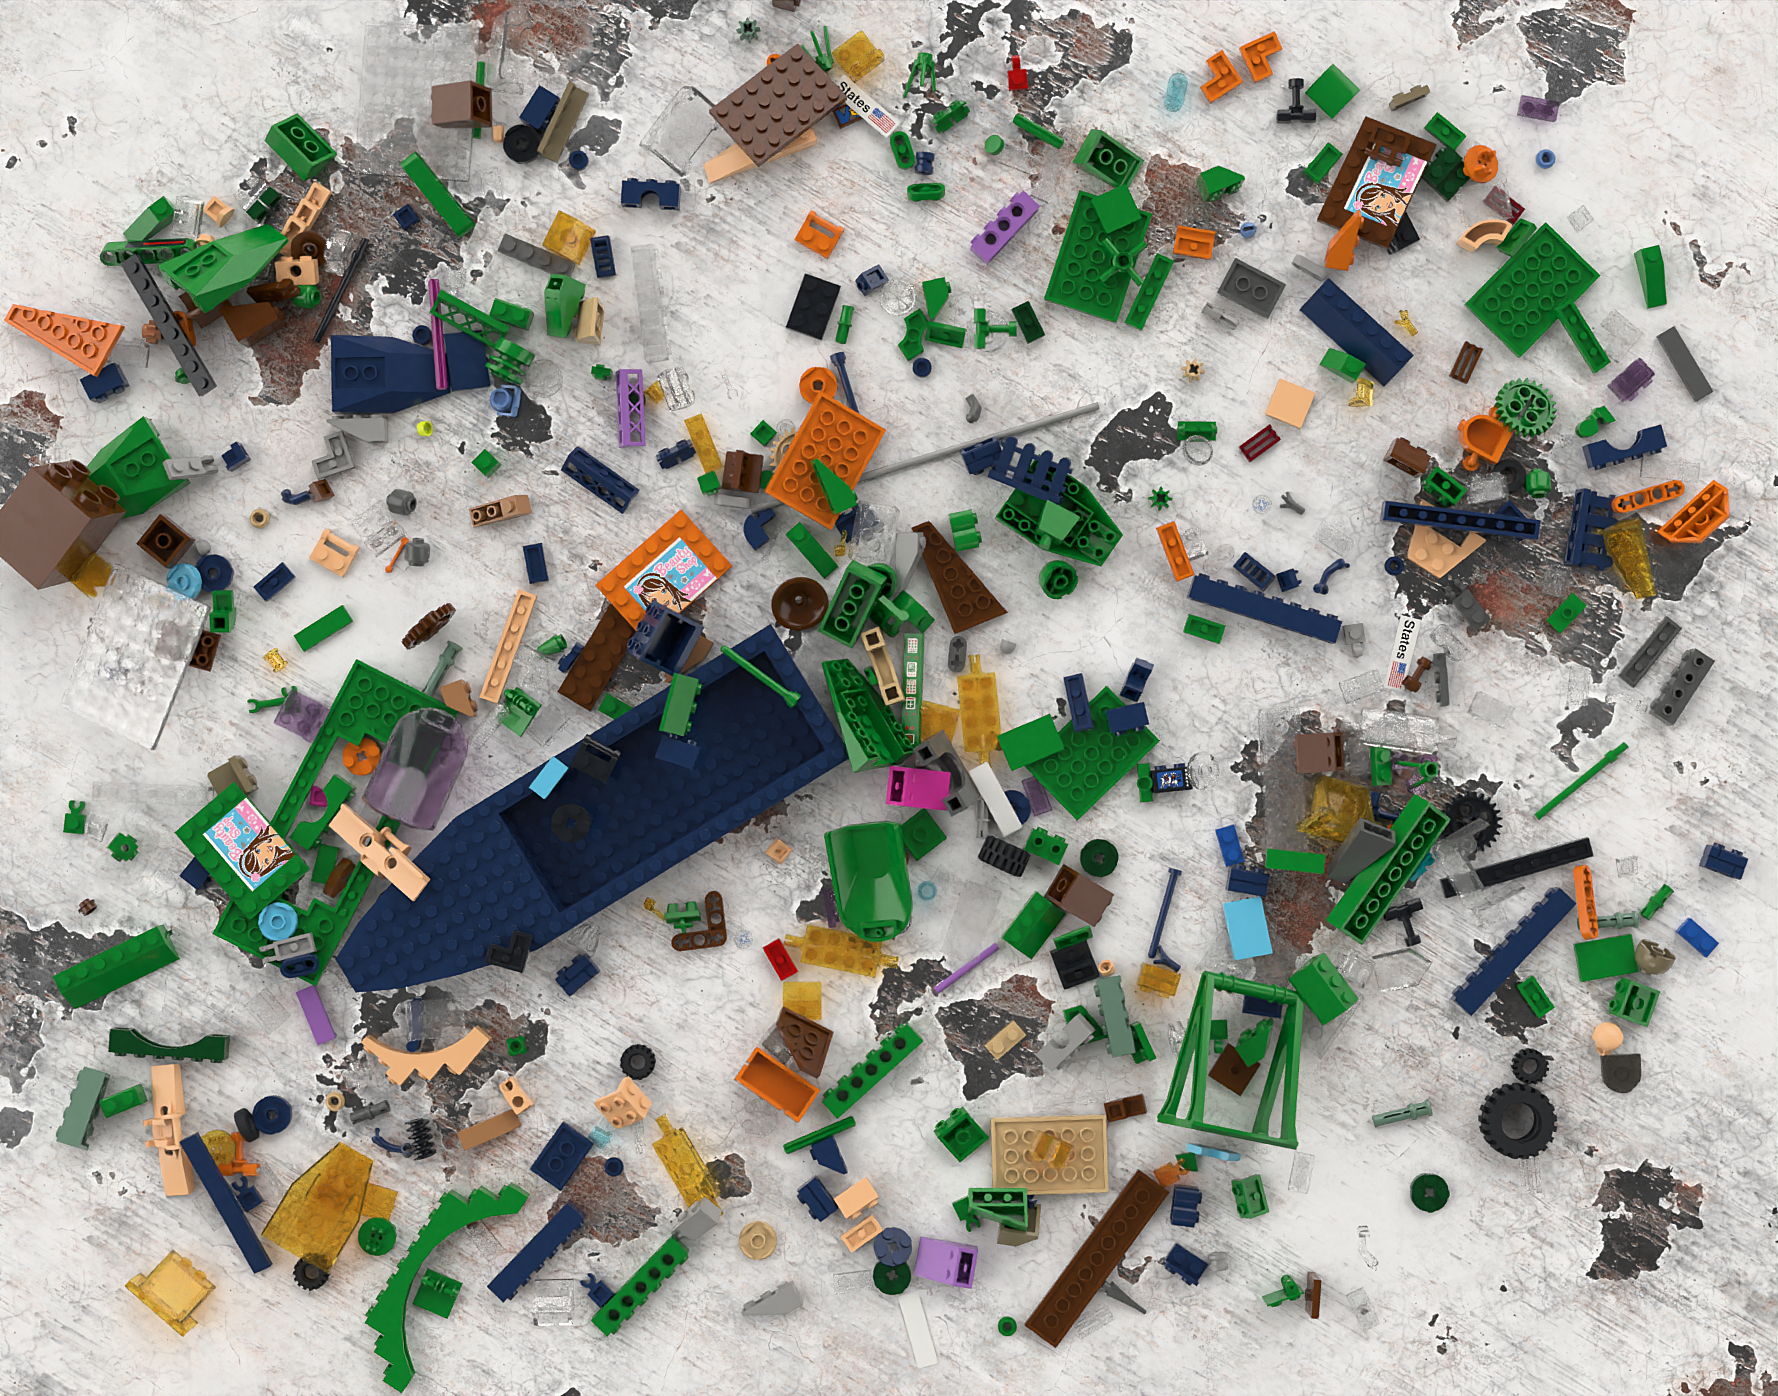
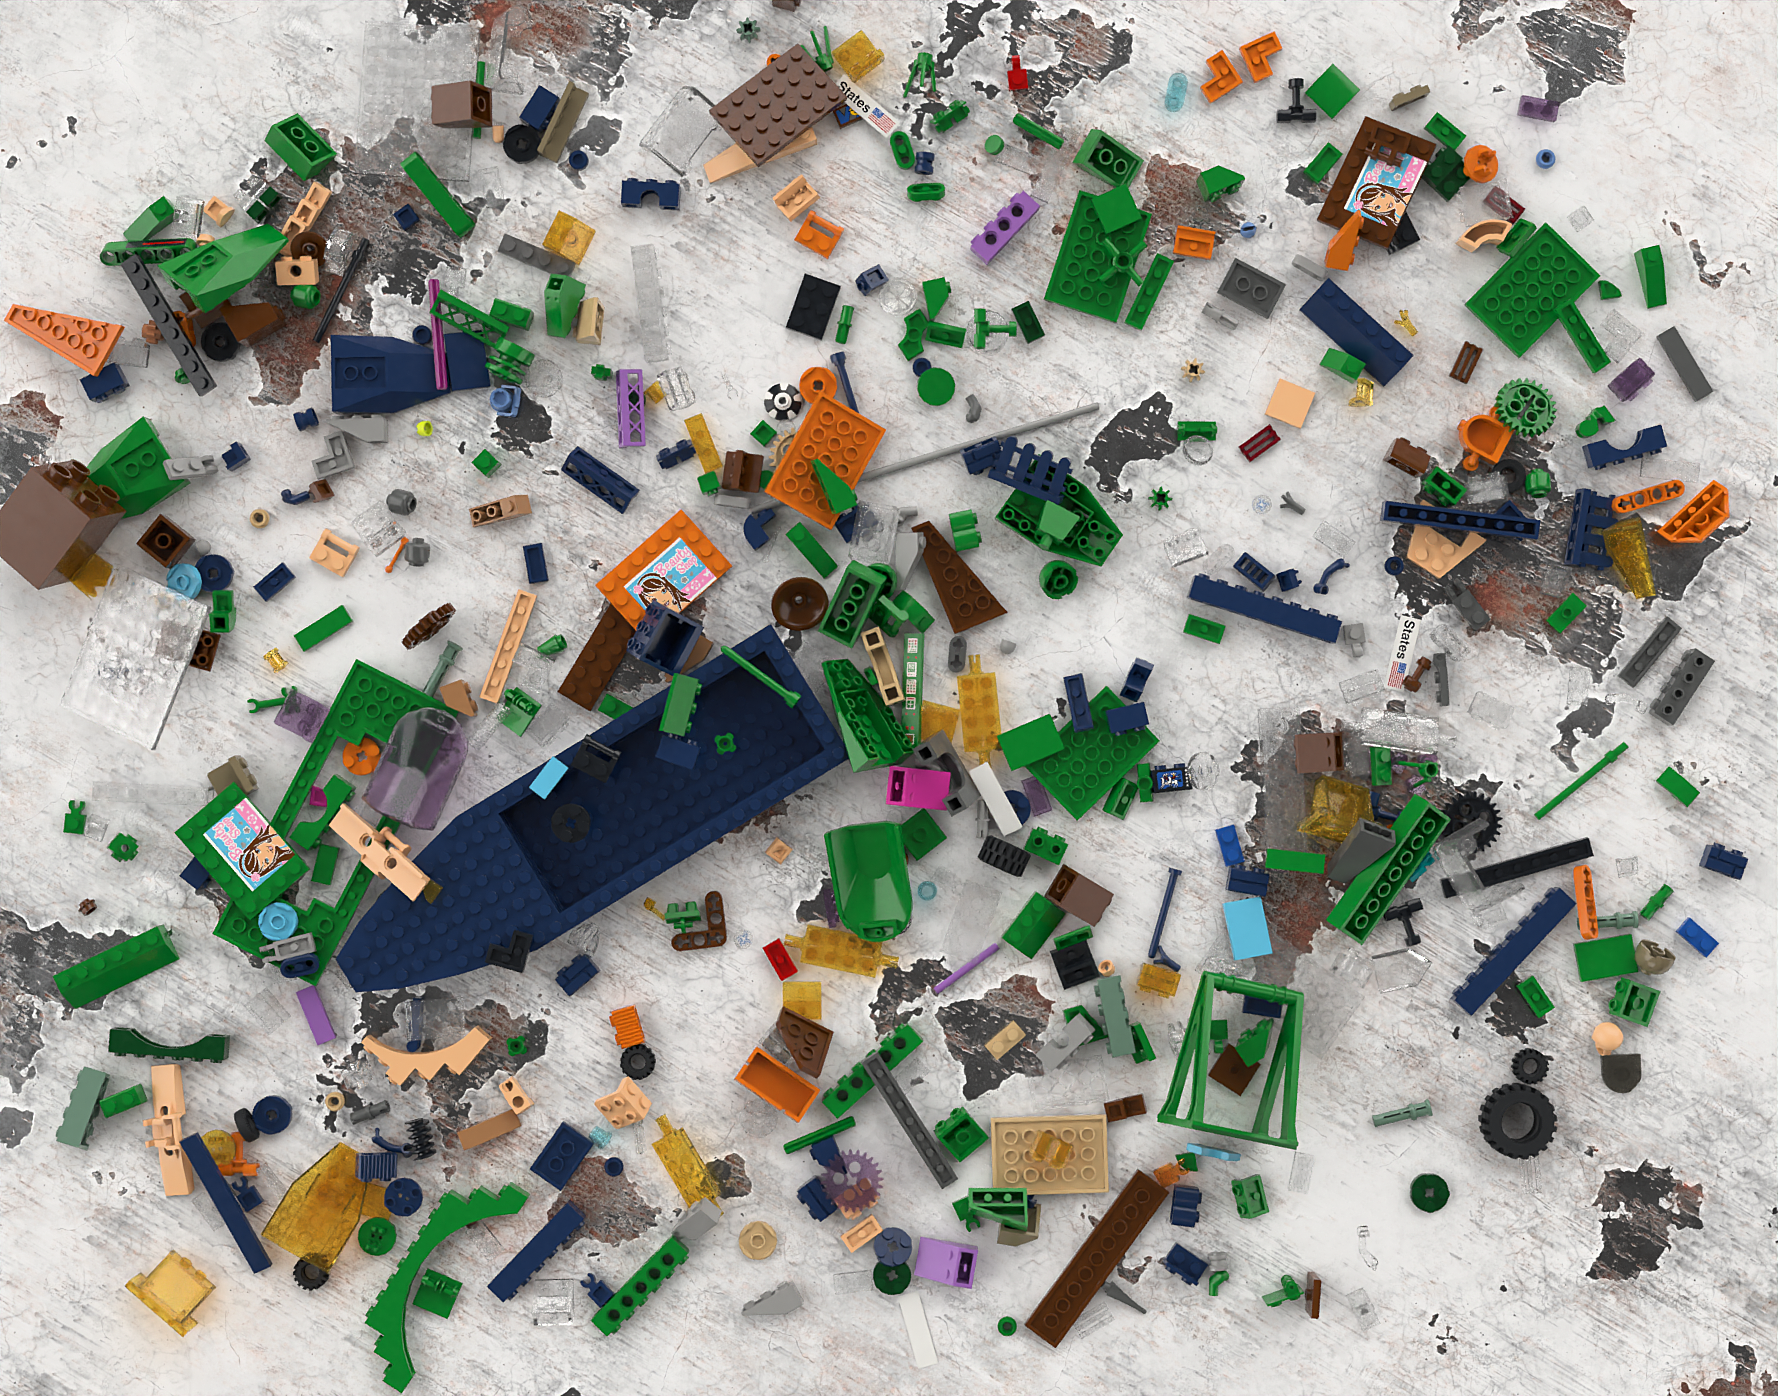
reddish brown hinge [246,278,301,303] -> none
reddish brown slope [323,858,356,898] -> none
dark blue plate [558,642,584,674] -> none
dark blue slope [590,235,616,278] -> none
clear yellow hand [835,530,847,556] -> none
dark green plate [1080,839,1119,877] -> none
orange tile [1156,521,1195,582] -> none
green slope [1288,953,1359,1026] -> none
none -> black plate [201,323,241,362]
none -> dark blue wheel [293,407,319,432]
none -> dark blue brick [355,1152,398,1182]
none -> dark blue plate [384,1177,423,1217]
none -> clear yellow tile [423,879,443,904]
none -> orange brick [609,1004,646,1049]
none -> green plate [715,733,736,754]
none -> dish [764,383,802,421]
none -> light nougat bracket [773,175,820,222]
none -> gear [821,1149,884,1213]
none -> dark grey plate [861,1051,958,1189]
none -> light grey arm [892,506,918,527]
none -> green tile [917,367,955,406]
none -> green slope [1102,778,1138,820]
none -> green arm [1209,1270,1229,1296]
none -> green tile [1598,280,1622,300]
none -> green slope [1656,767,1700,808]

